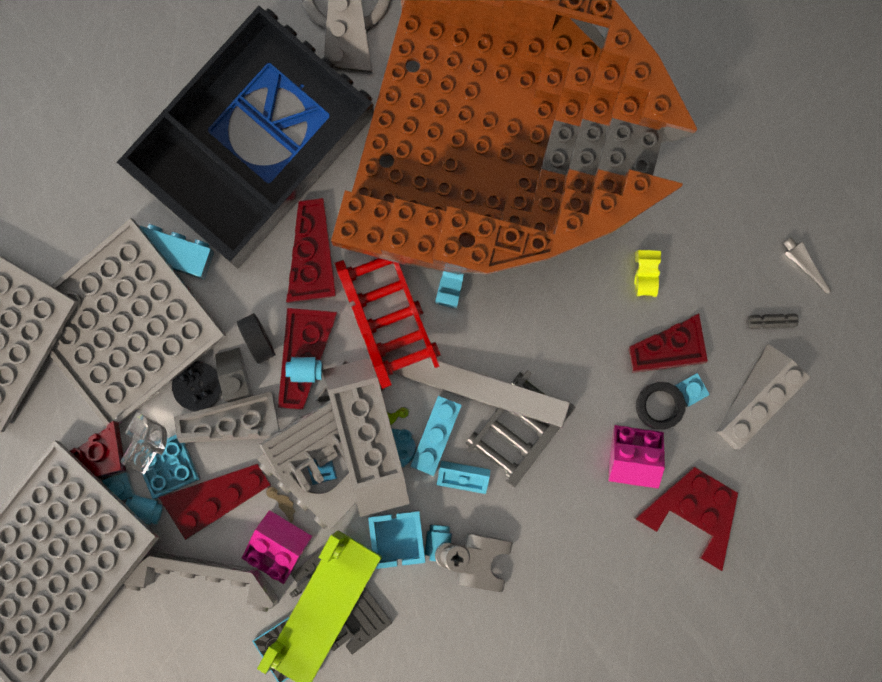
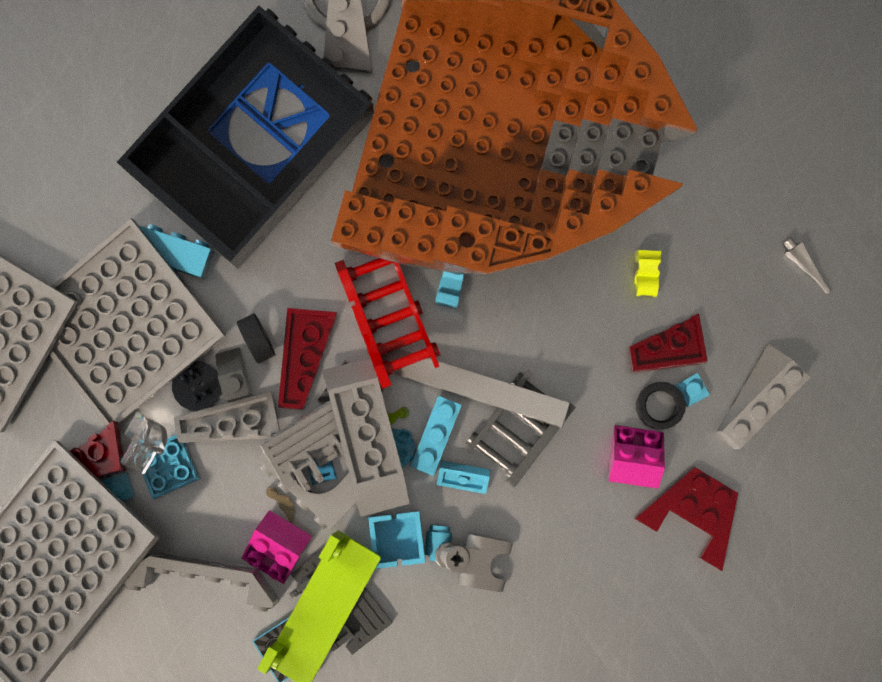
medium azure brick [125,495,163,525] -> none
dark red wing [159,464,272,540] -> none
dark red wing [286,198,336,303] -> none
medium azure brick [286,357,322,383] -> none
dark grey axle [748,313,799,329] -> none

